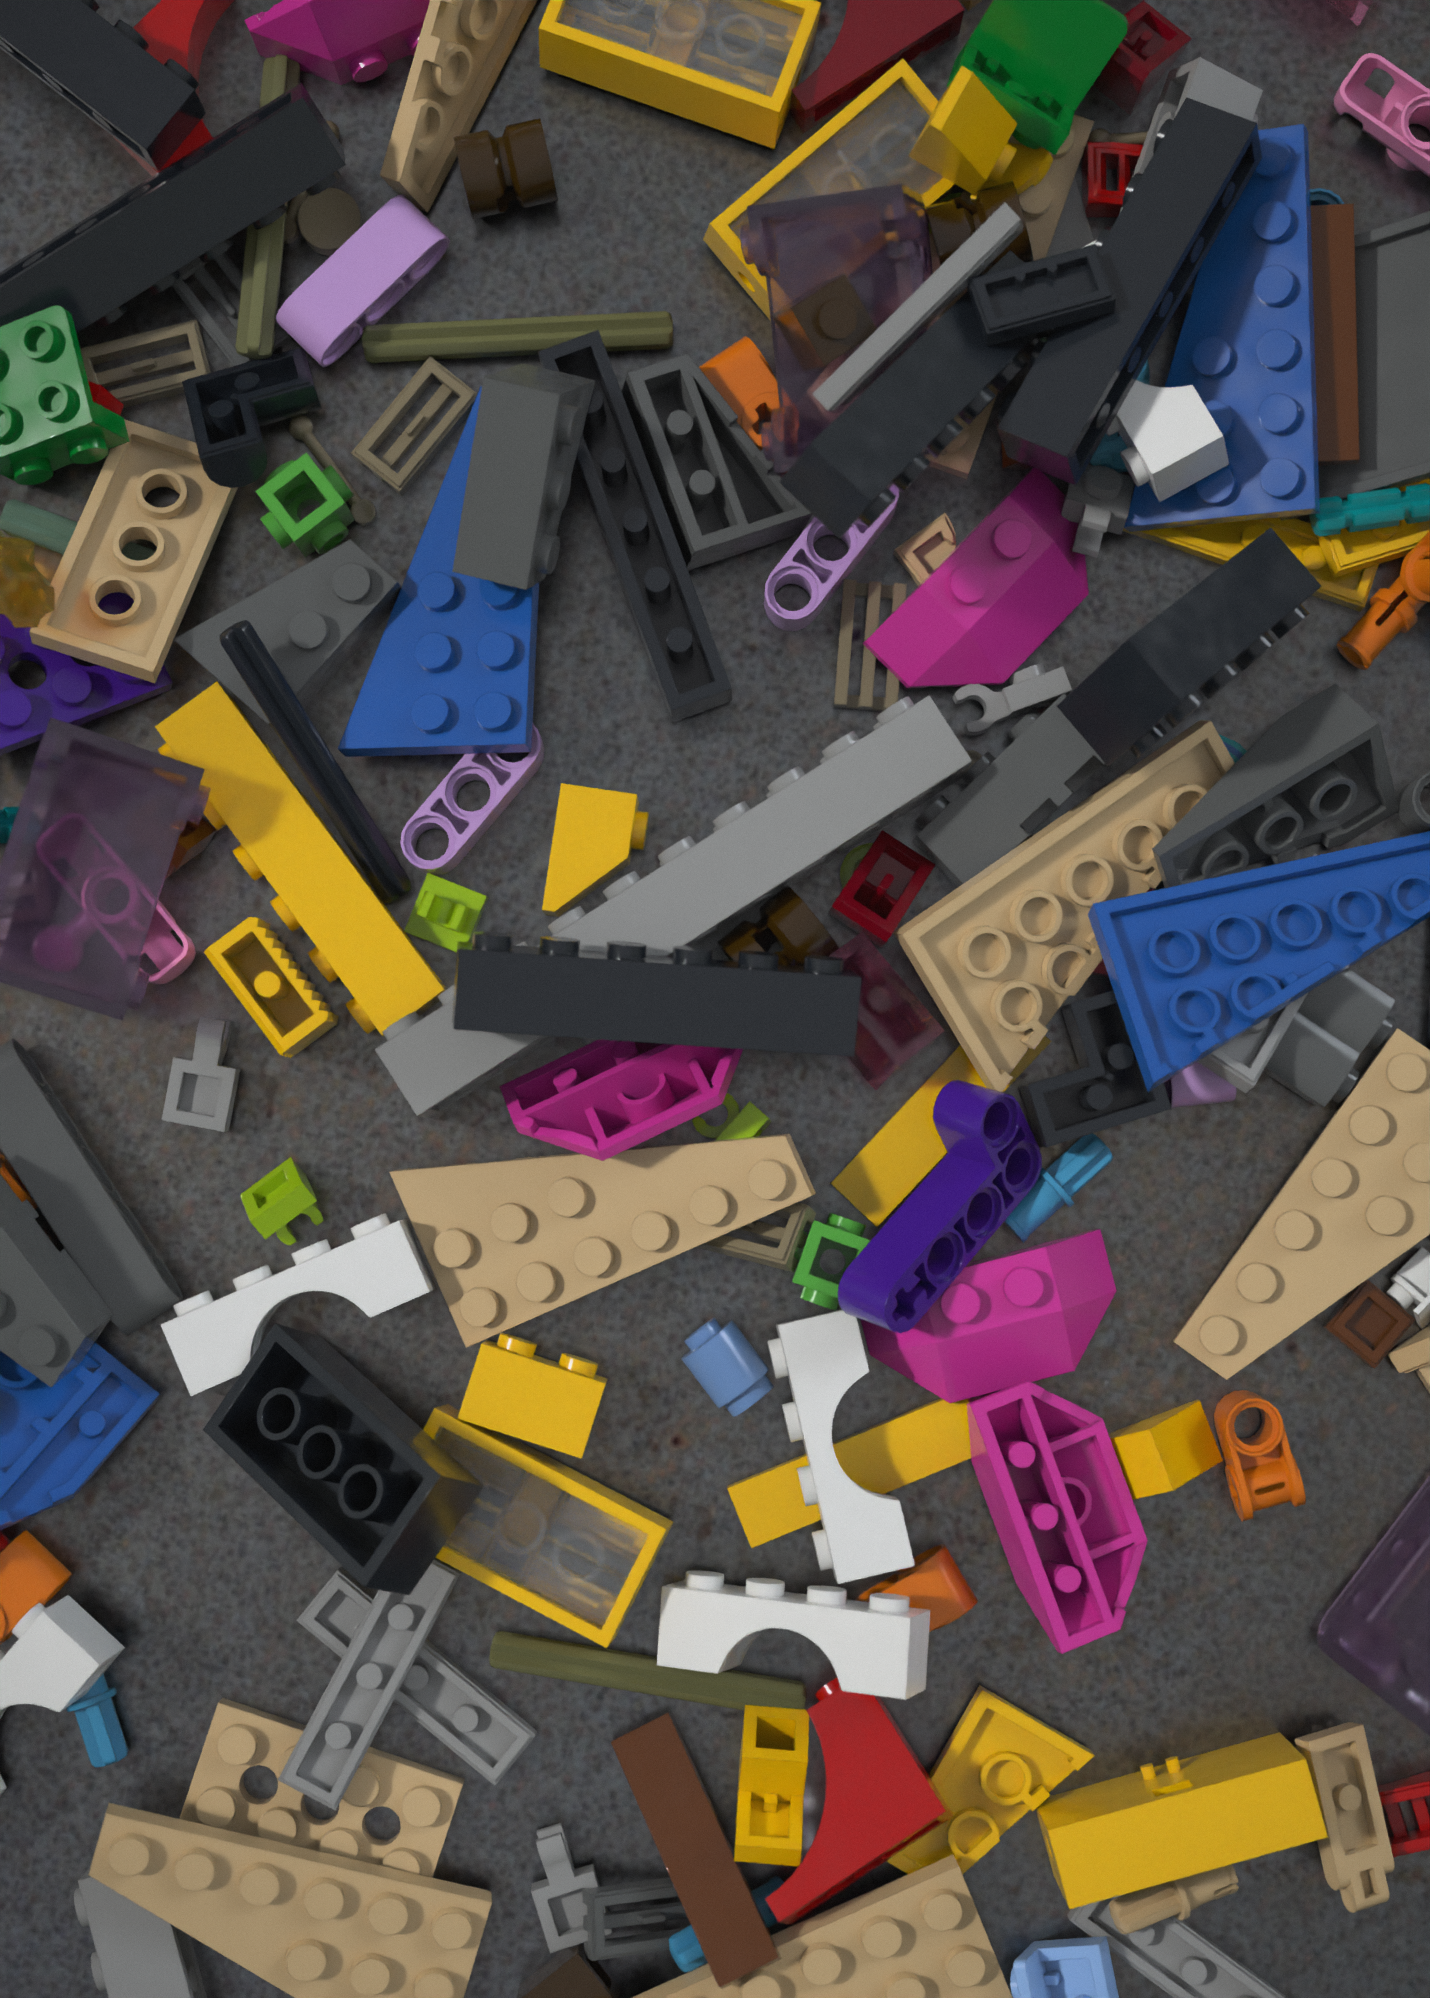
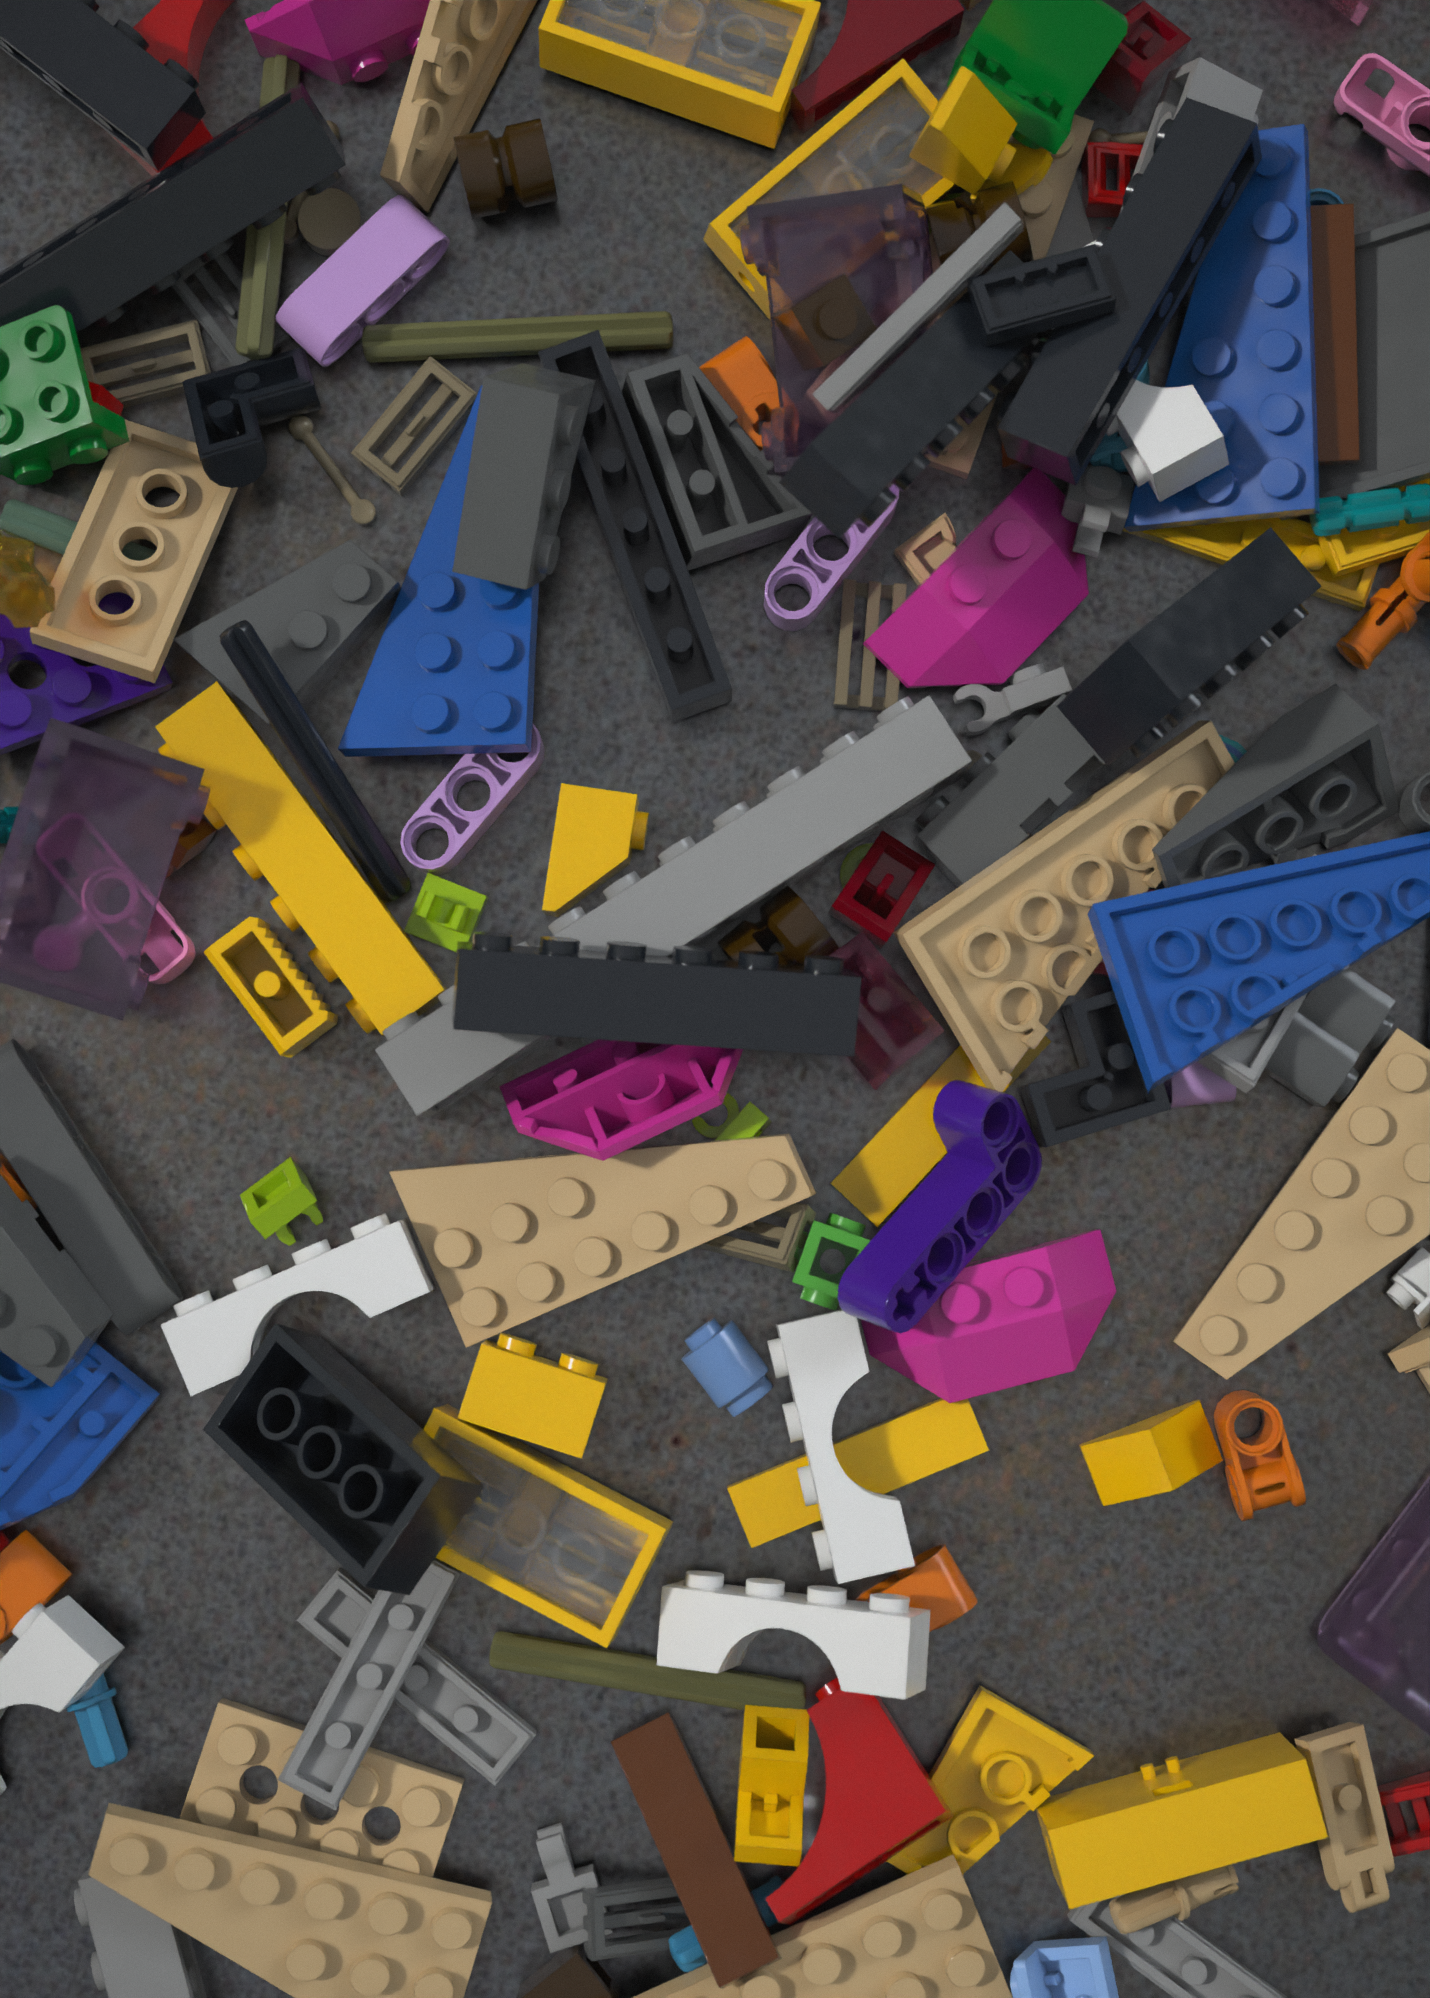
light grey plate [162,1016,241,1132] -> none
bright green brick [255,452,355,558] -> none
dark pink wedge [967,1381,1148,1654] -> none
dark azure axle [1004,1133,1113,1243] -> none
reddish brown tile [1321,1279,1416,1369] -> none

